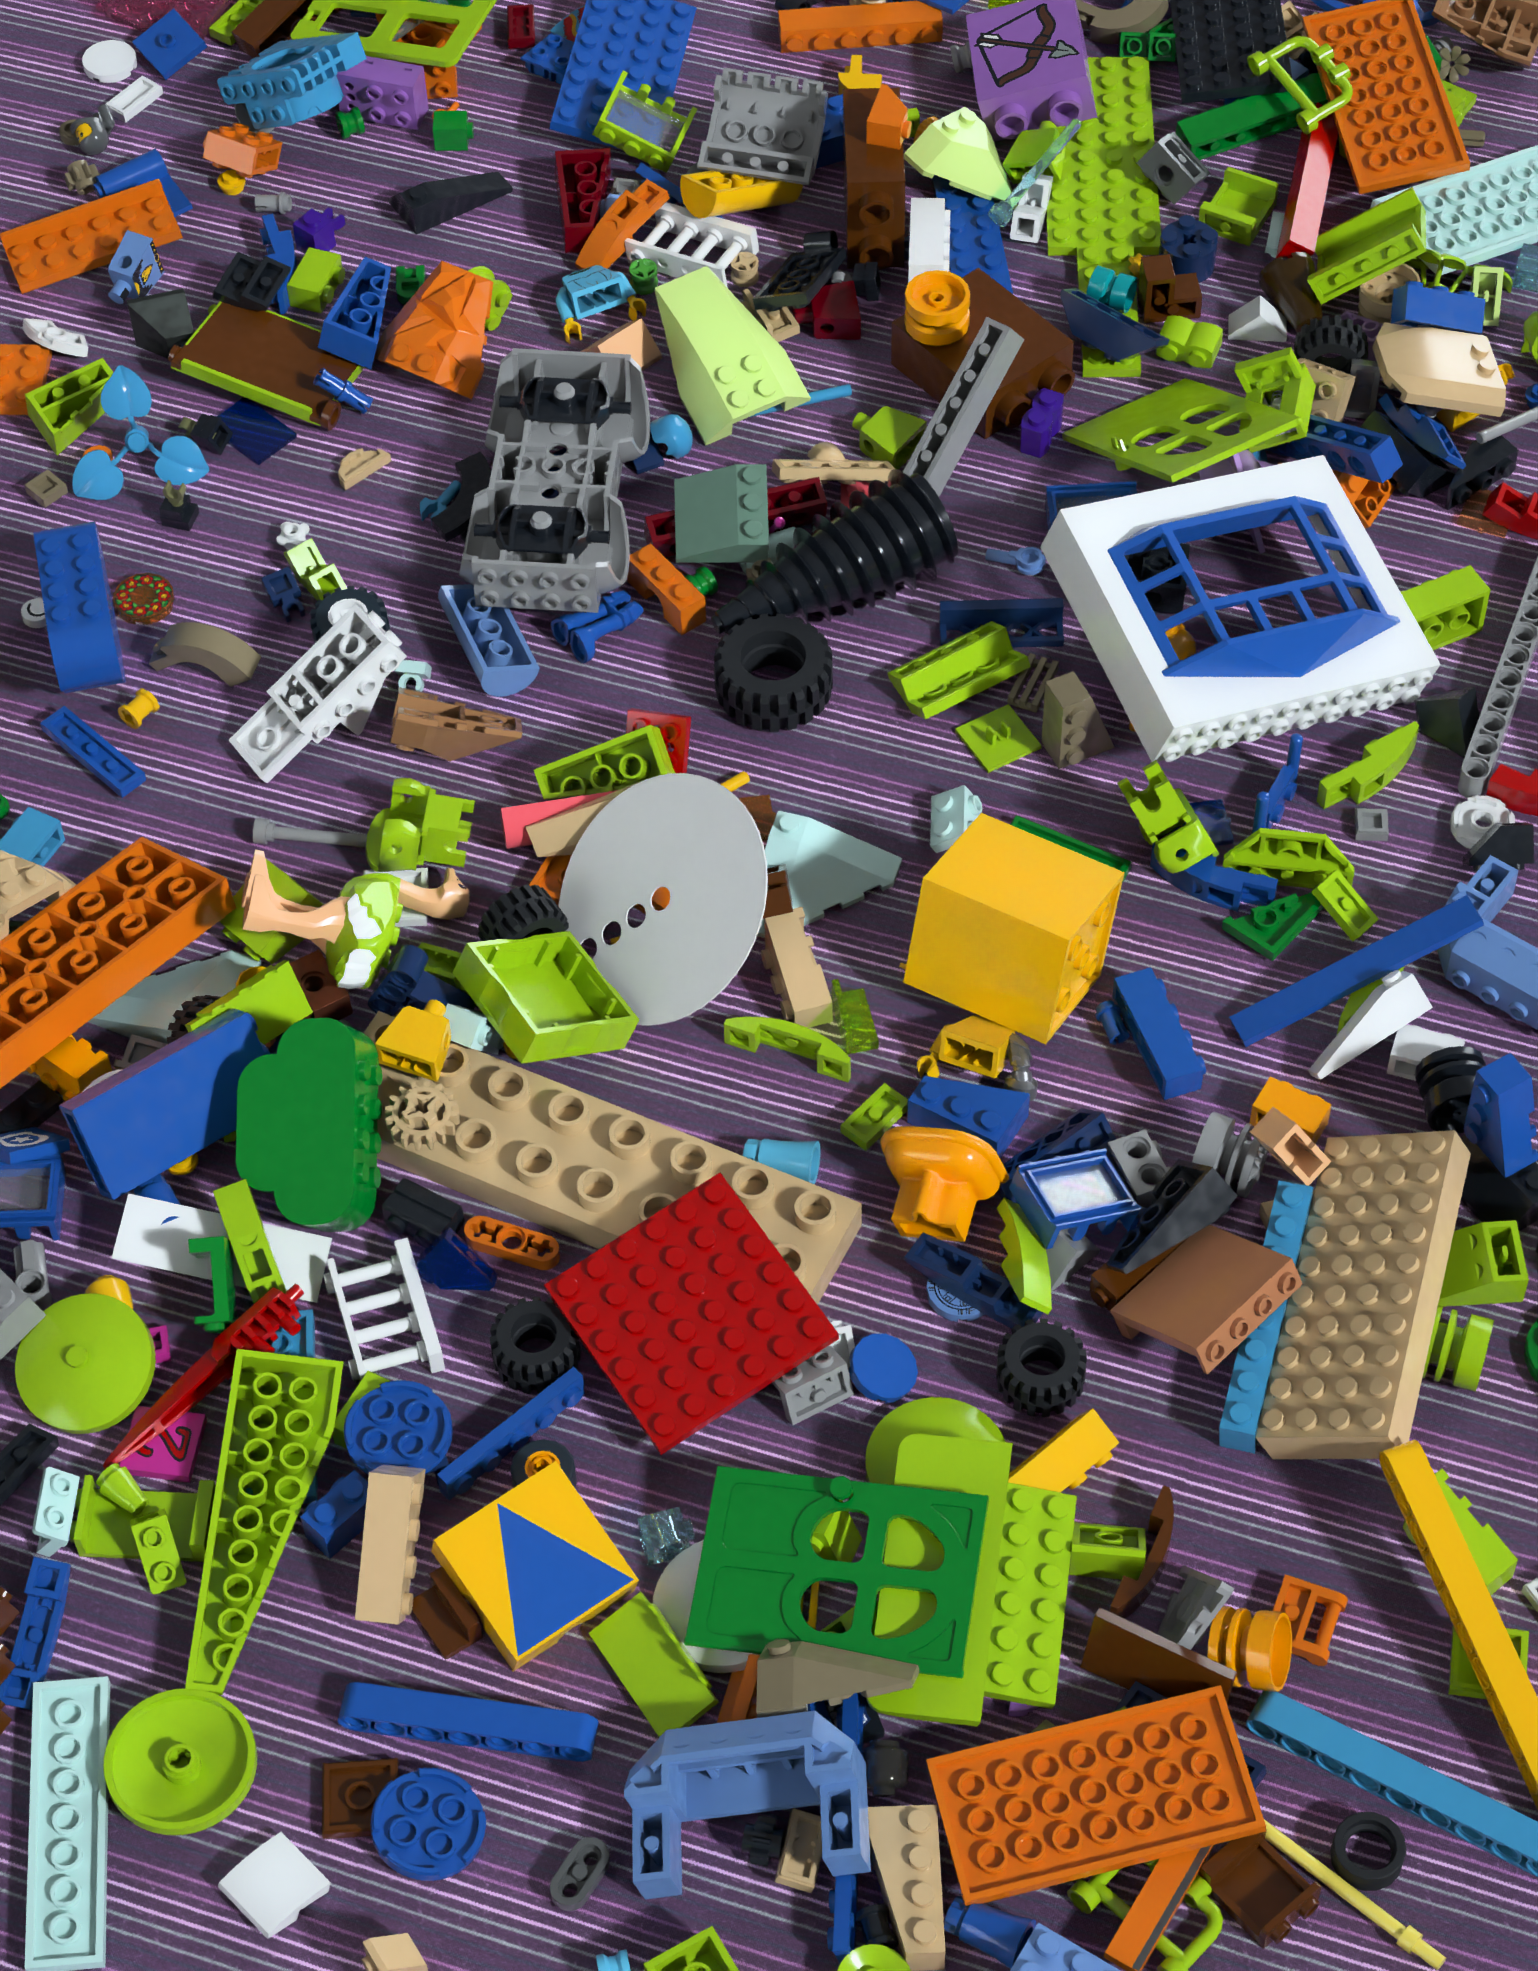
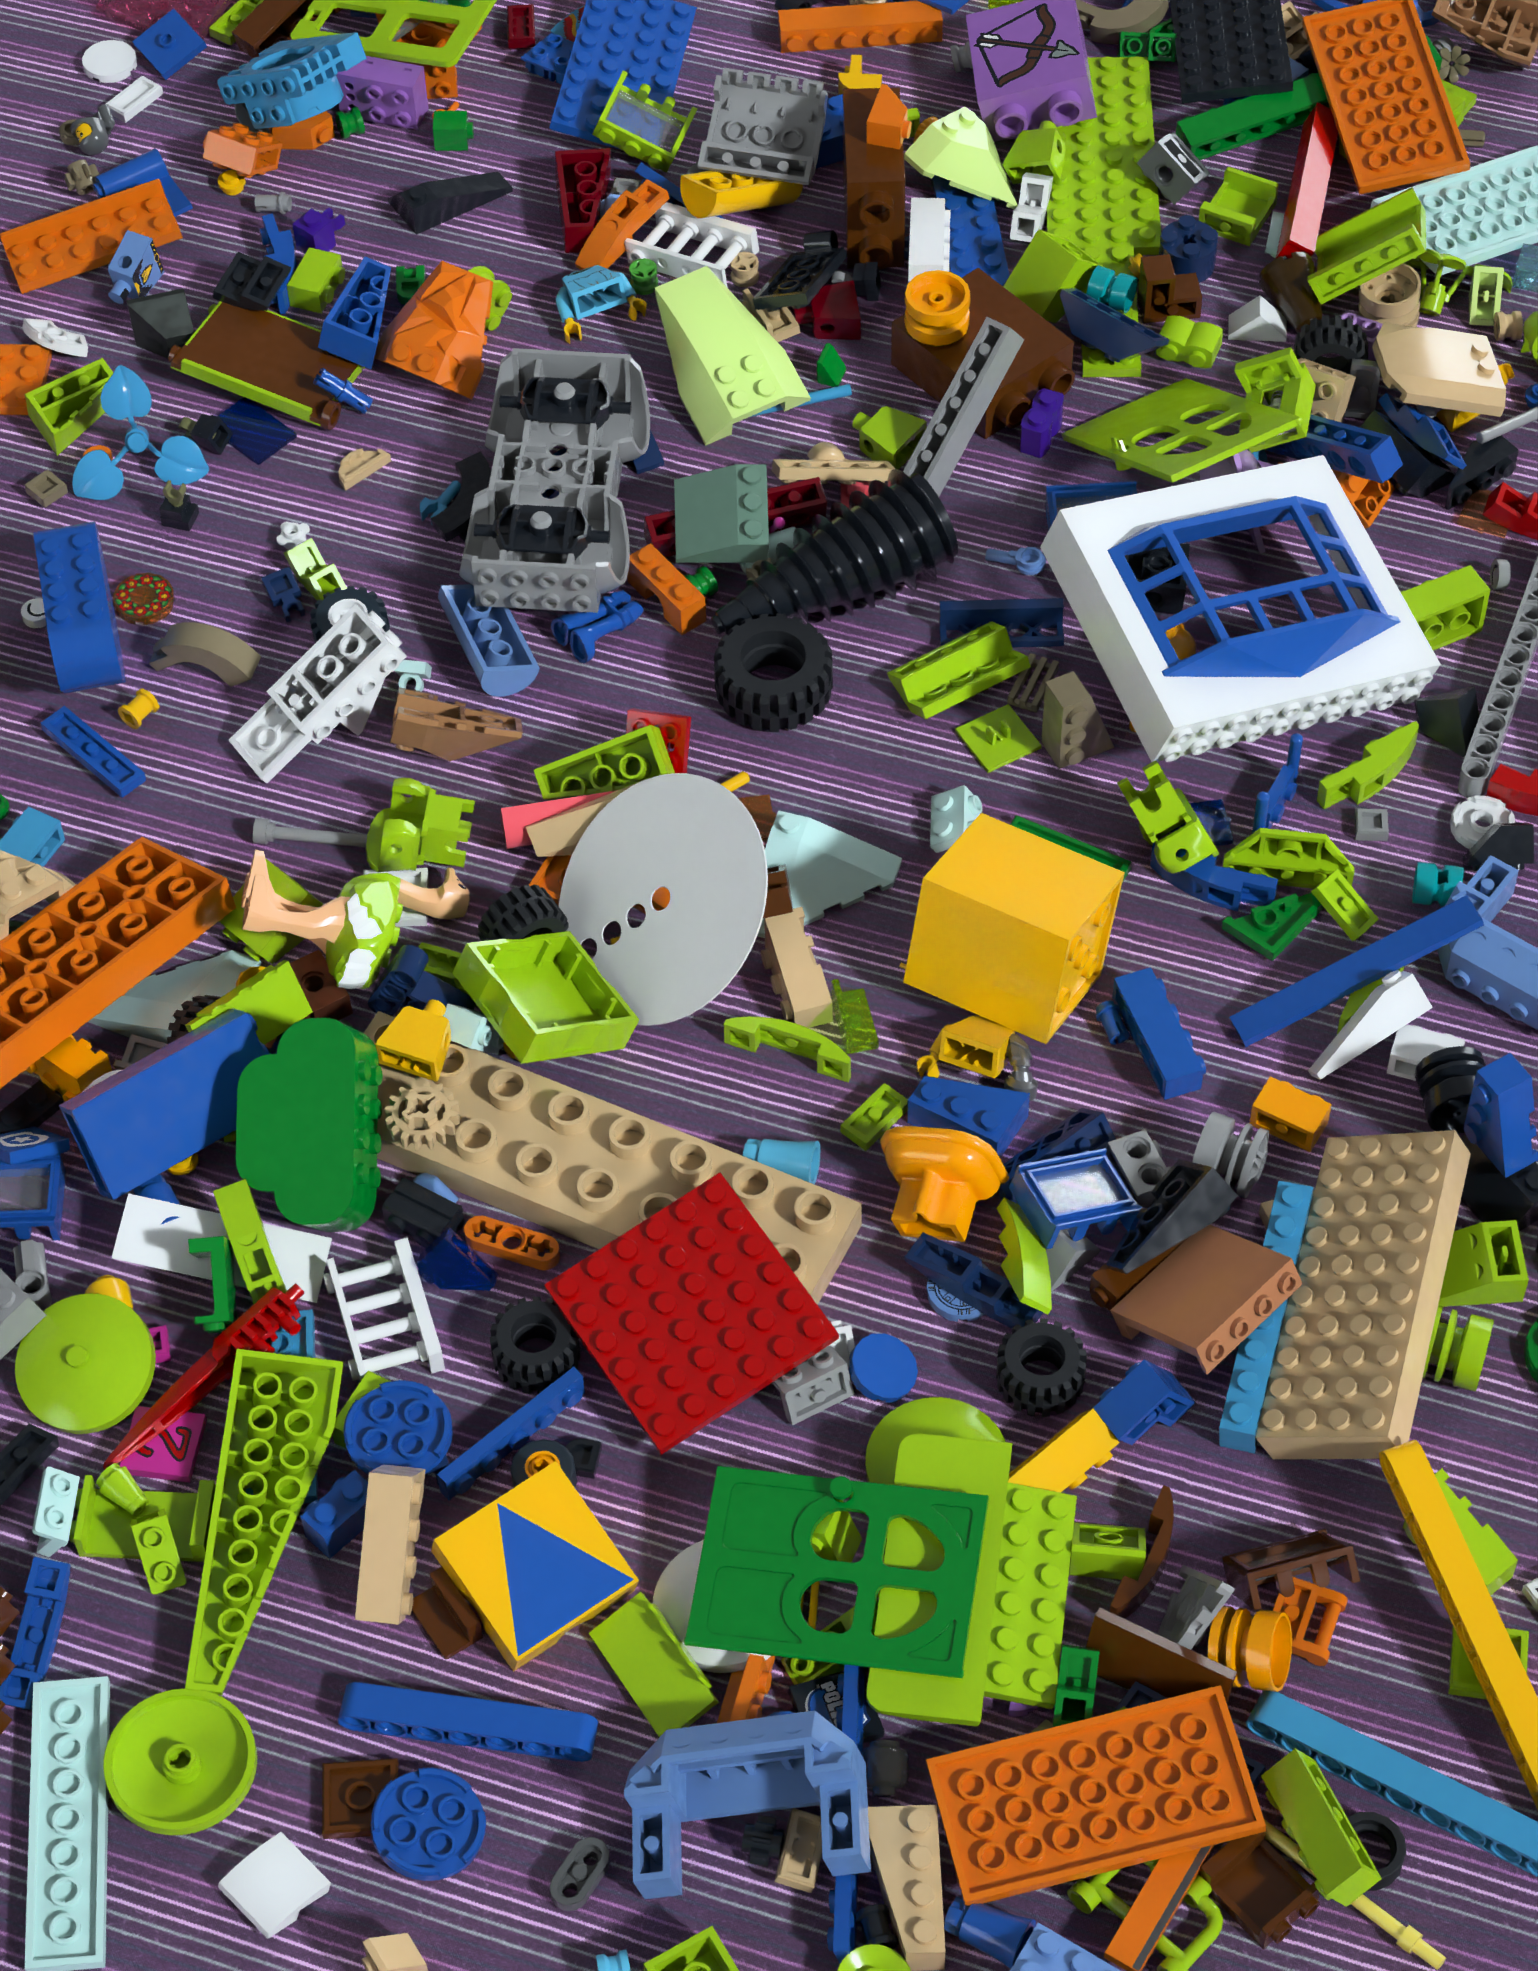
light nougat slope [580,318,662,371] -> none
clear light blue brick [637,1506,695,1566] -> none
dark azure hair [650,414,693,459] -> none
dark tan wedge [756,1639,920,1718] -> none
clear light blue piece [988,119,1081,227] -> none
lime bar [1247,36,1353,134] -> none
light nougat piece [1250,1107,1331,1186] -> none
blue wedge [1390,281,1486,335] -> none
none -> orange slope [269,111,335,150]
none -> medium blue arm [413,1173,459,1203]
none -> black tile [565,1439,602,1479]
none -> green slope [817,343,846,387]
none -> lime slope [1003,229,1104,323]
none -> green brick [1053,1644,1100,1727]
none -> blue brick [1093,1359,1196,1445]
none -> reddish brown window [1222,1529,1360,1610]
none -> lime brick [1261,1748,1382,1907]
none -> teal wheel [1412,862,1464,907]
none -> light grey tile [1490,559,1511,590]
none -> tan wheel [1494,311,1523,341]

